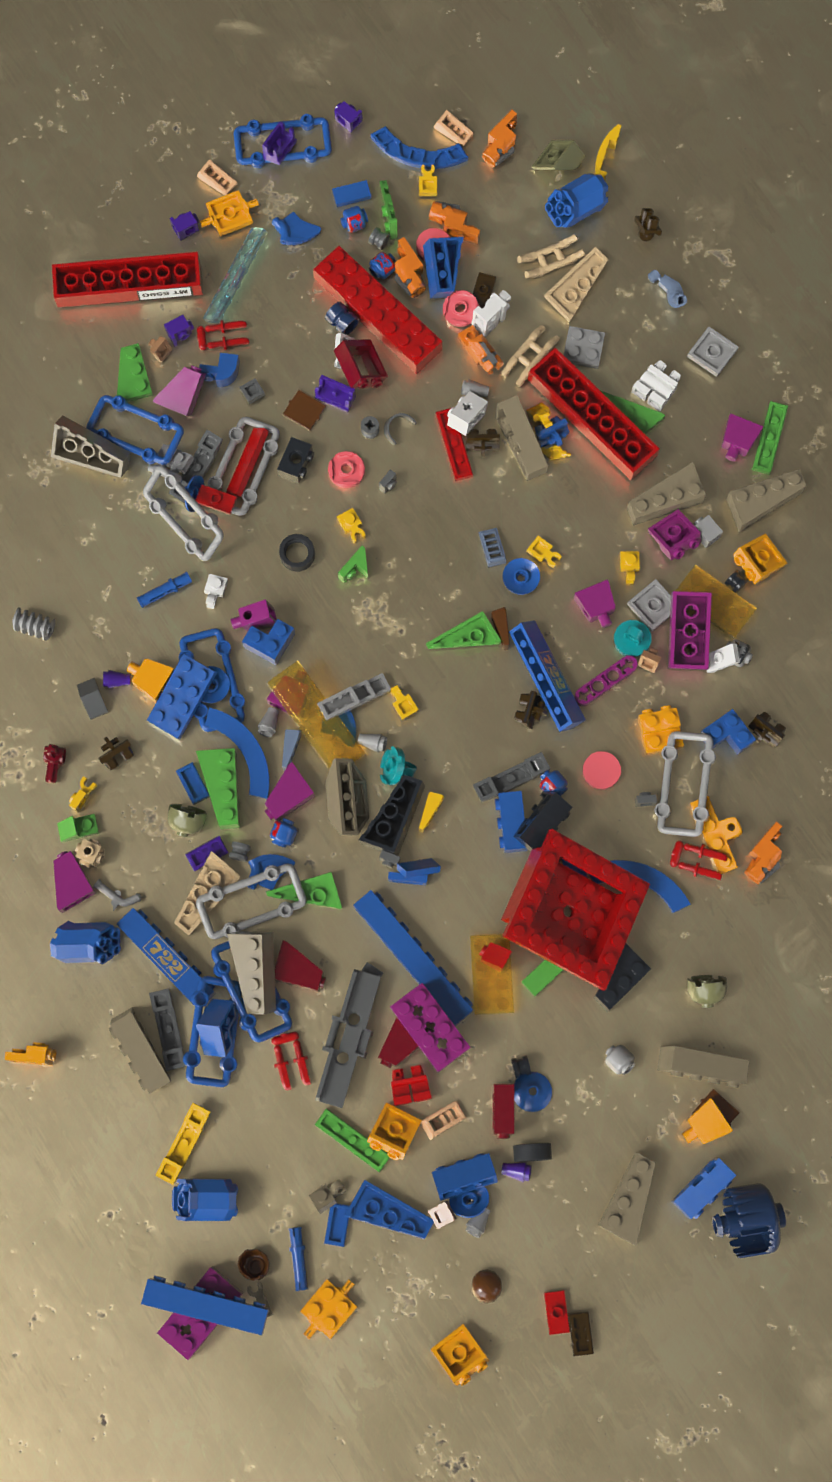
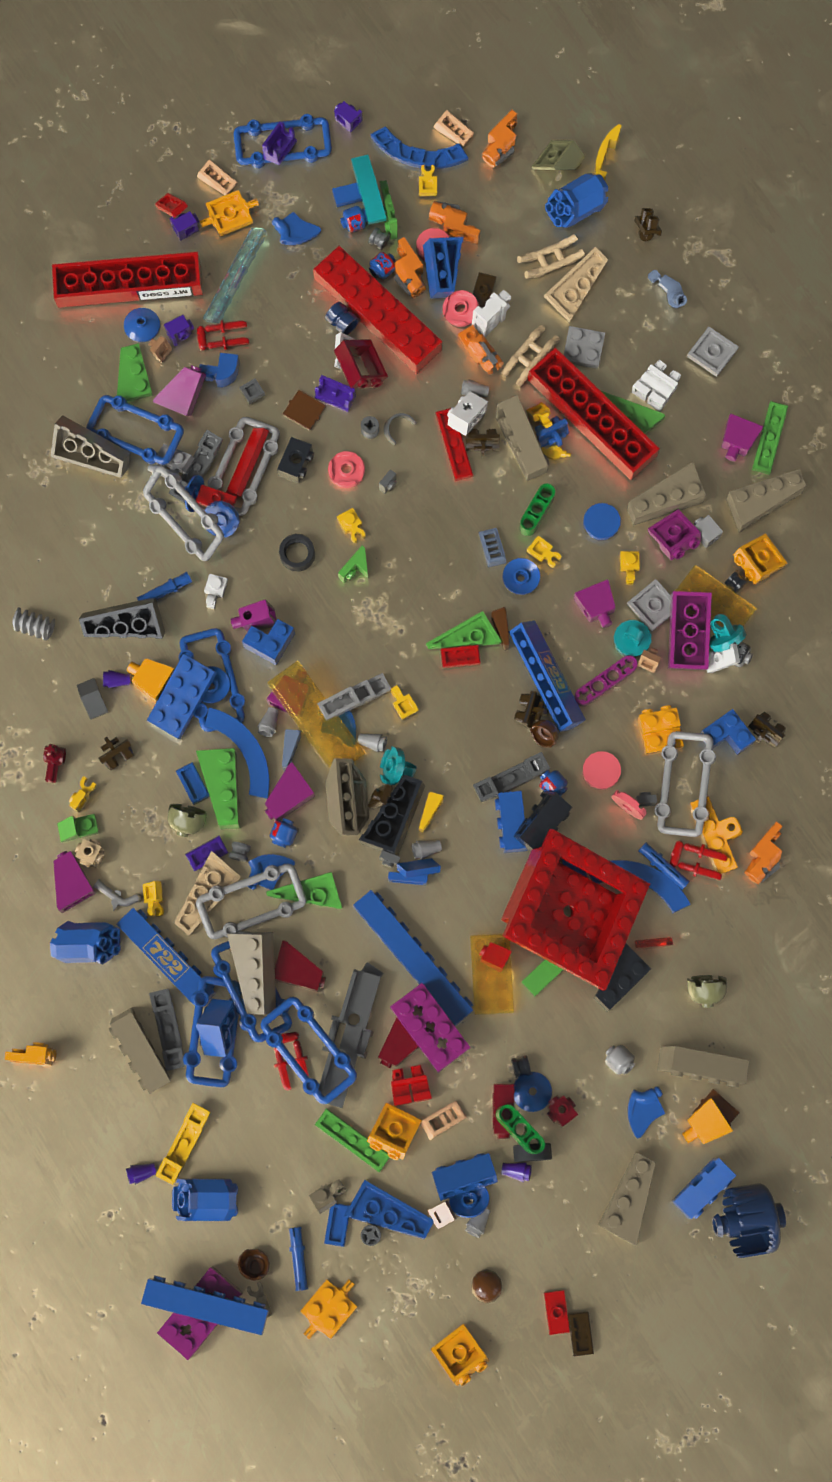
none -> black wedge [79,597,165,639]
none -> blue dish [124,308,160,342]
none -> dark purple cone [126,1163,156,1185]
none -> yellow plate [143,881,164,916]
none -> red plate [155,193,188,218]
none -> blue tile [205,501,240,537]
none -> blue bar [261,997,357,1104]
none -> teal slope [351,155,386,225]
none -> dark grey wheel [361,1225,381,1246]
none -> dark brown plate [368,784,393,809]
none -> light grey cone [412,840,442,860]
none -> red plate [441,645,481,668]
none -> green beam [495,1105,545,1154]
none -> green beam [519,483,555,536]
none -> reddish brown hair [530,719,559,748]
none -> dark red brick [547,1095,578,1127]
none -> blue tile [583,503,621,540]
none -> coral tile [612,790,647,820]
none -> blue arm [627,1086,665,1138]
none -> clear red tile [634,937,673,950]
none -> blue pin [638,842,690,890]
none -> teal tile [709,614,747,652]

